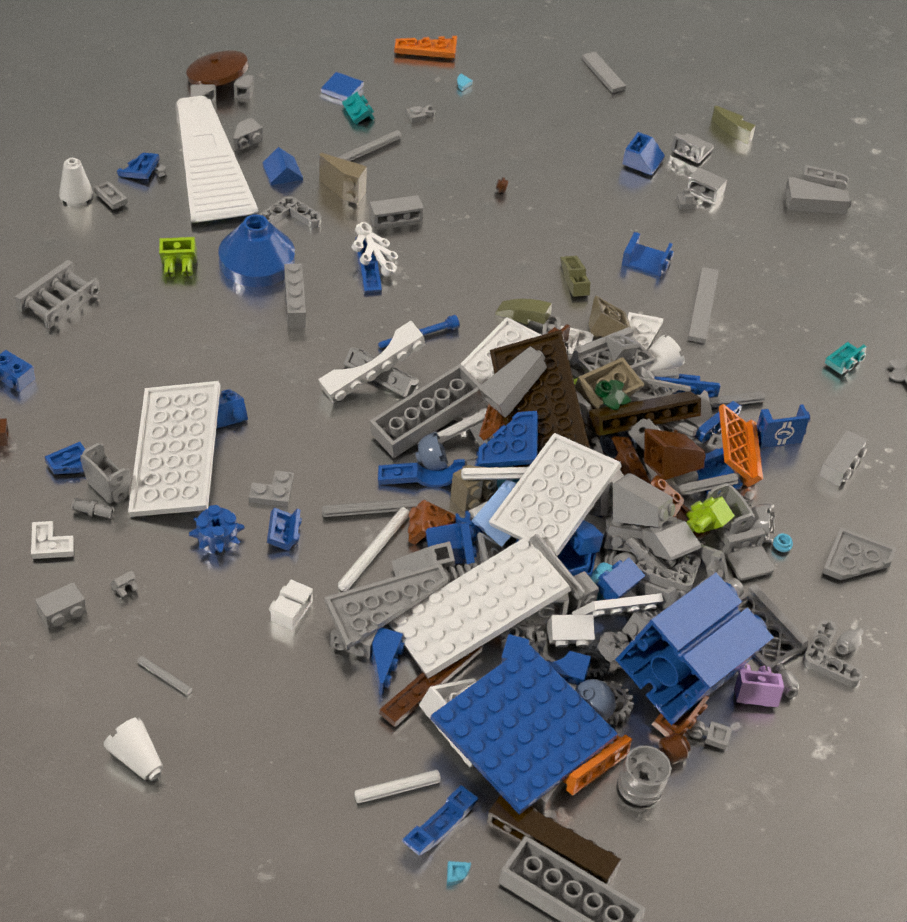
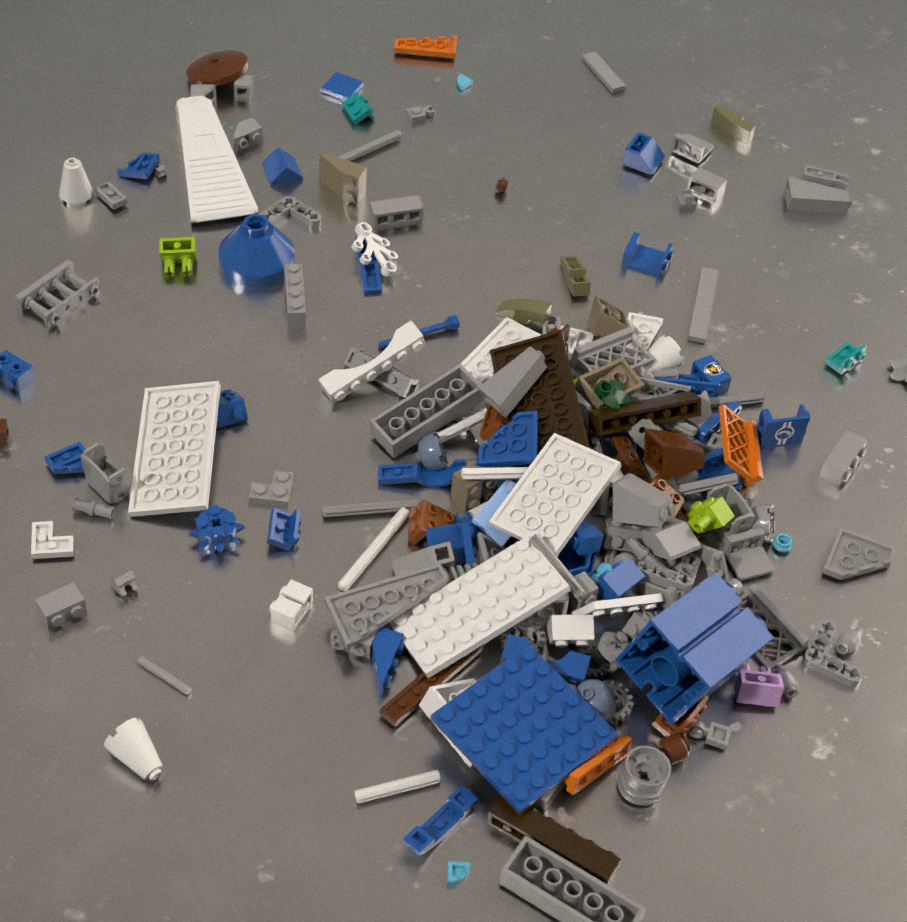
light grey slope [605,334,640,361] -> none
none -> blue brick [690,355,732,394]

